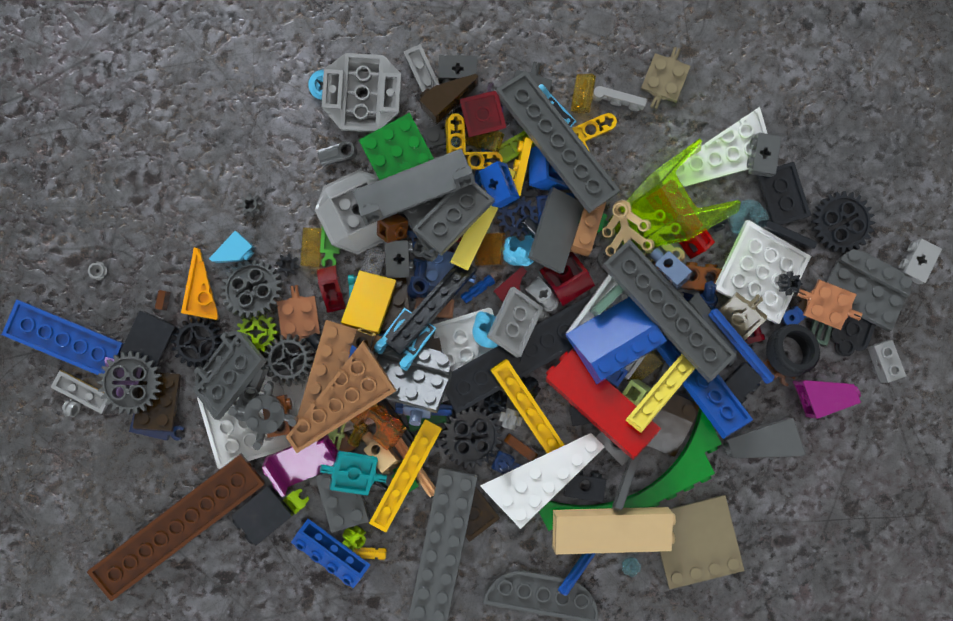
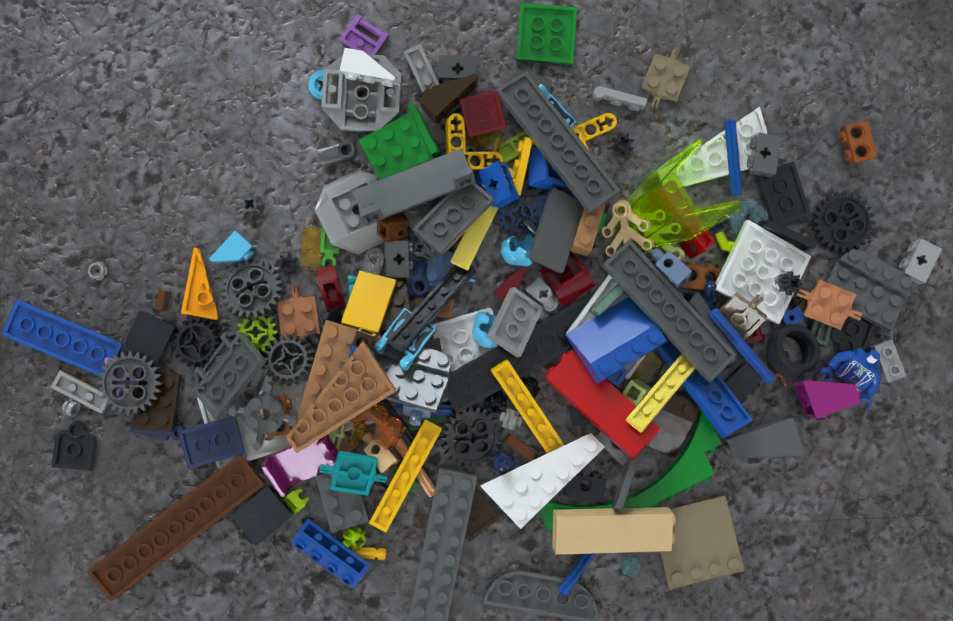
blue axle [461,275,495,303] -> none
clear orange piece [475,233,505,266] -> none
clear yellow plate [570,73,596,113] -> none
none -> black plate [51,421,96,471]
none -> dark blue plate [178,416,246,469]
none -> black tile [326,306,343,324]
none -> medium lavender plate [339,14,390,55]
none -> white slope [340,48,400,87]
none -> green tile [407,103,442,158]
none -> green plate [516,3,577,65]
none -> black gear [611,132,635,156]
none -> neon yellow arm [715,231,735,253]
none -> blue axle [725,120,742,196]
none -> blue torso [819,348,882,409]
none -> dark orange brick [839,120,877,166]

